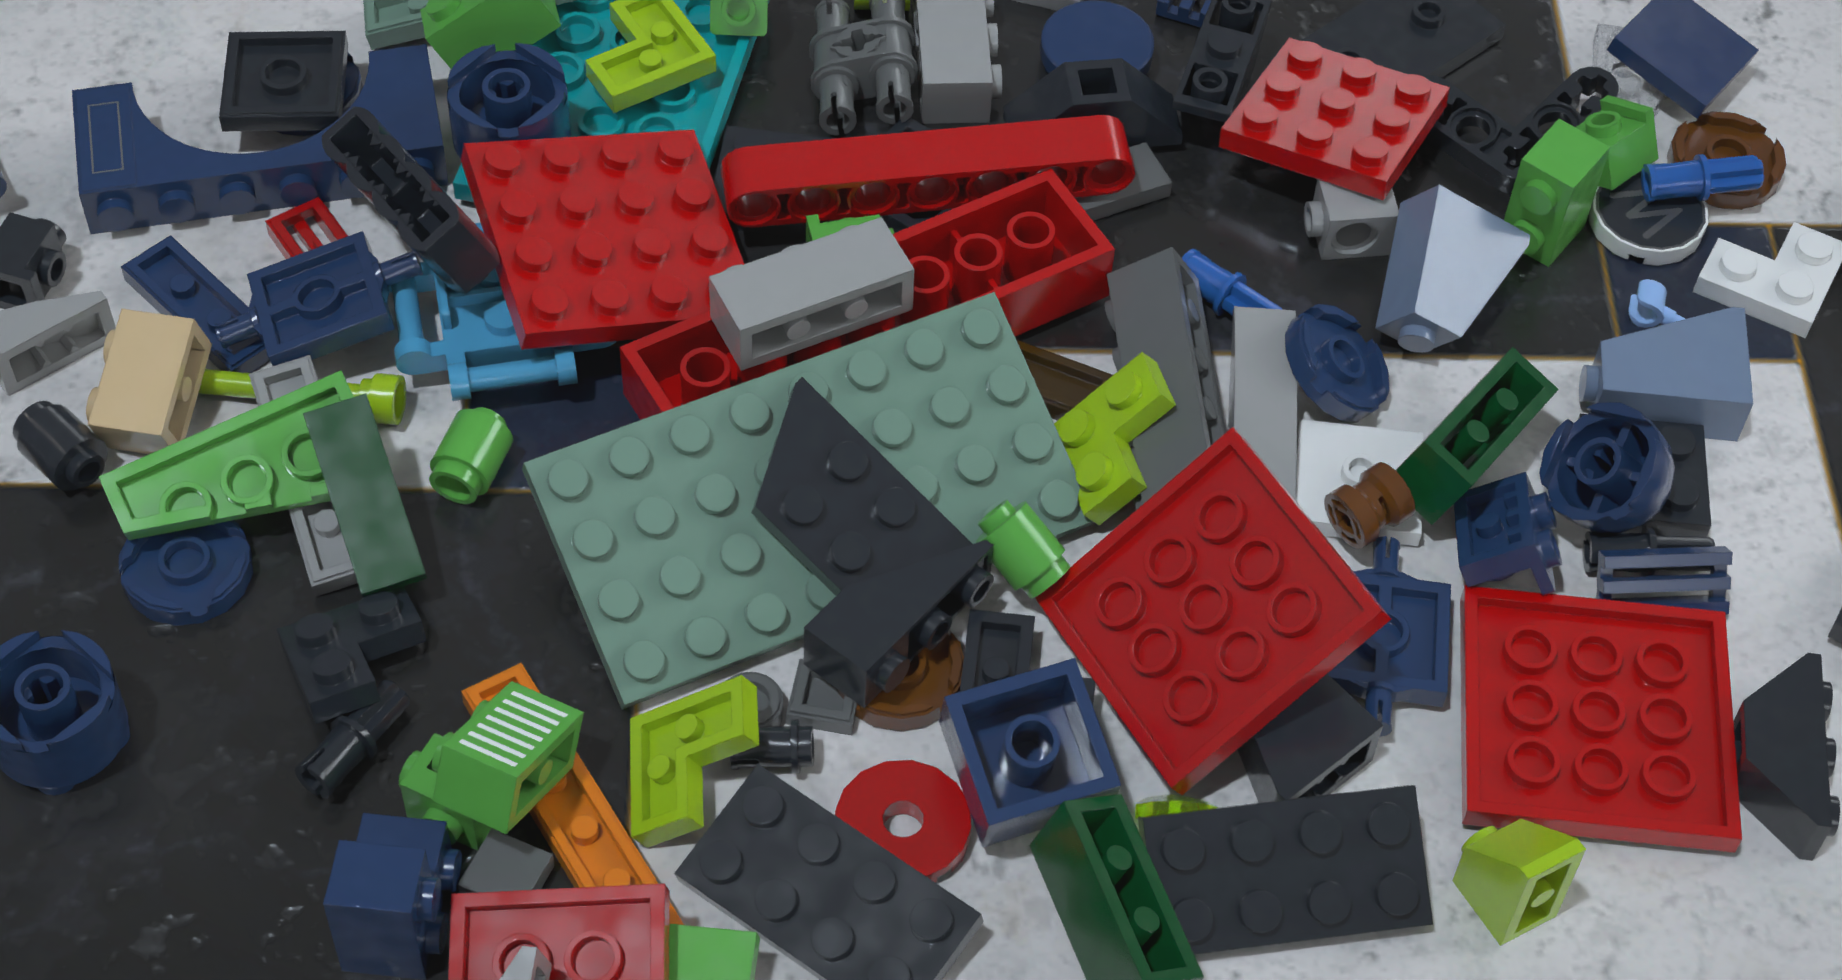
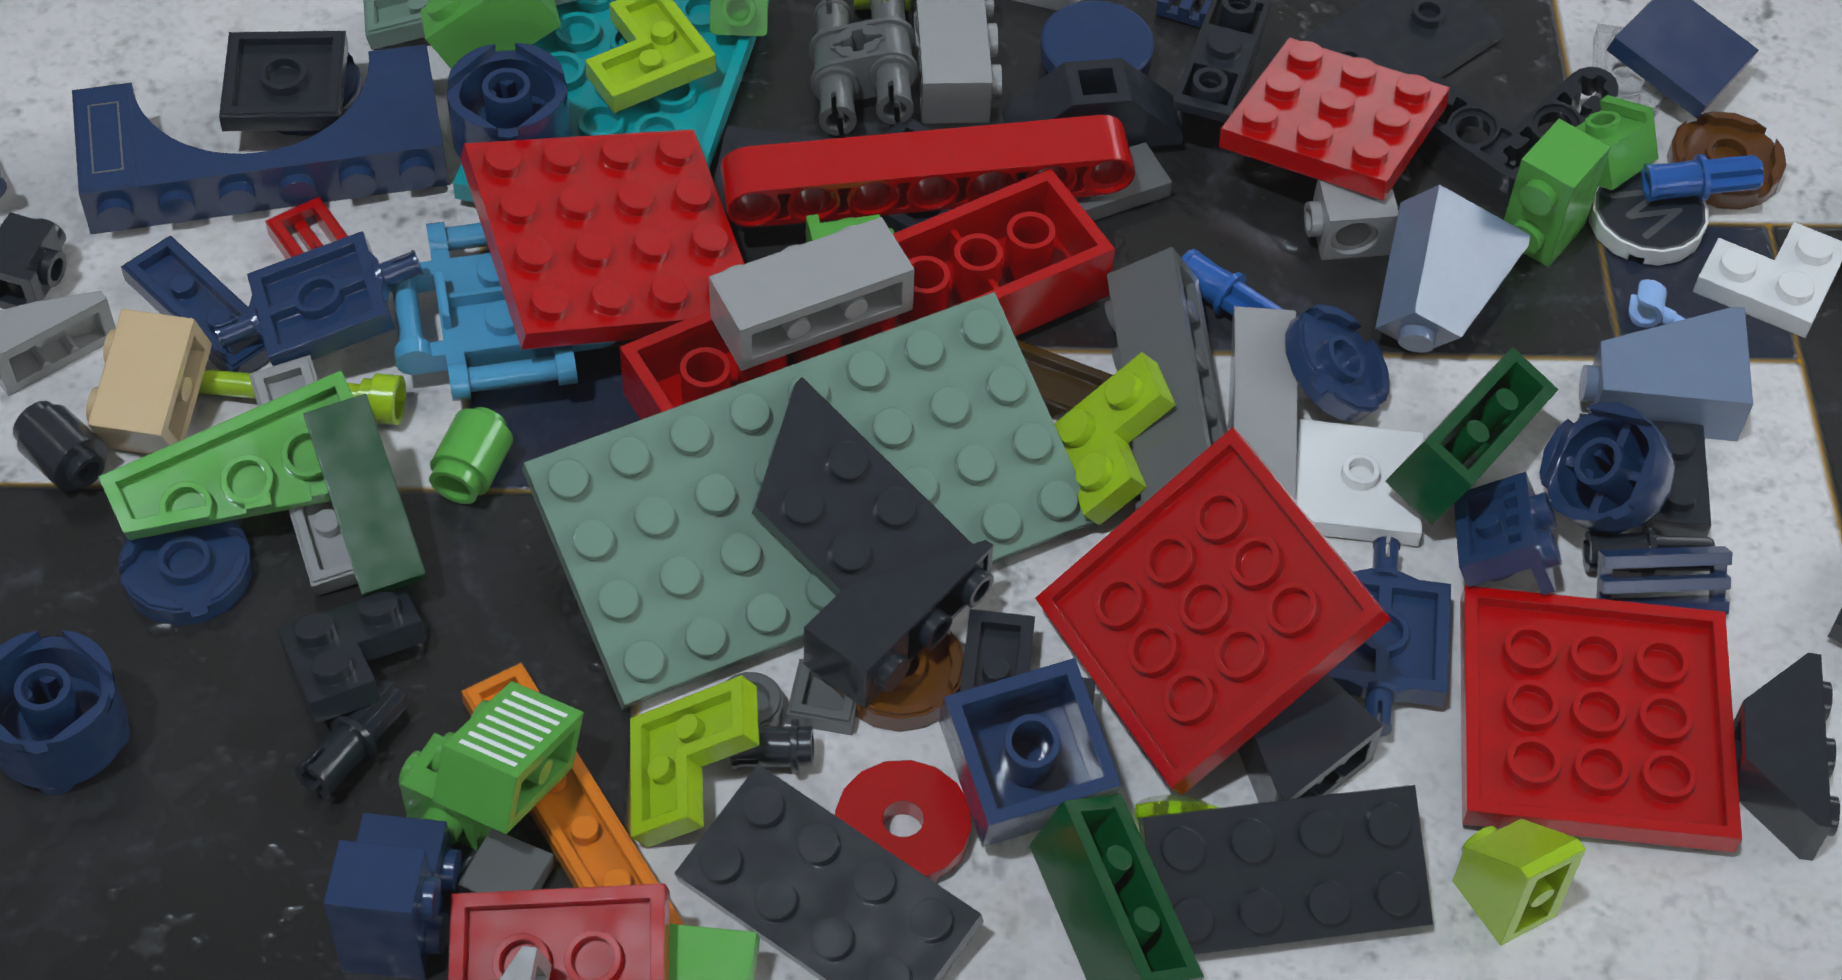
black brick [321,107,500,294] -> none
bright green brick [975,499,1070,599] -> none
reddish brown wheel [1324,462,1415,549] -> none

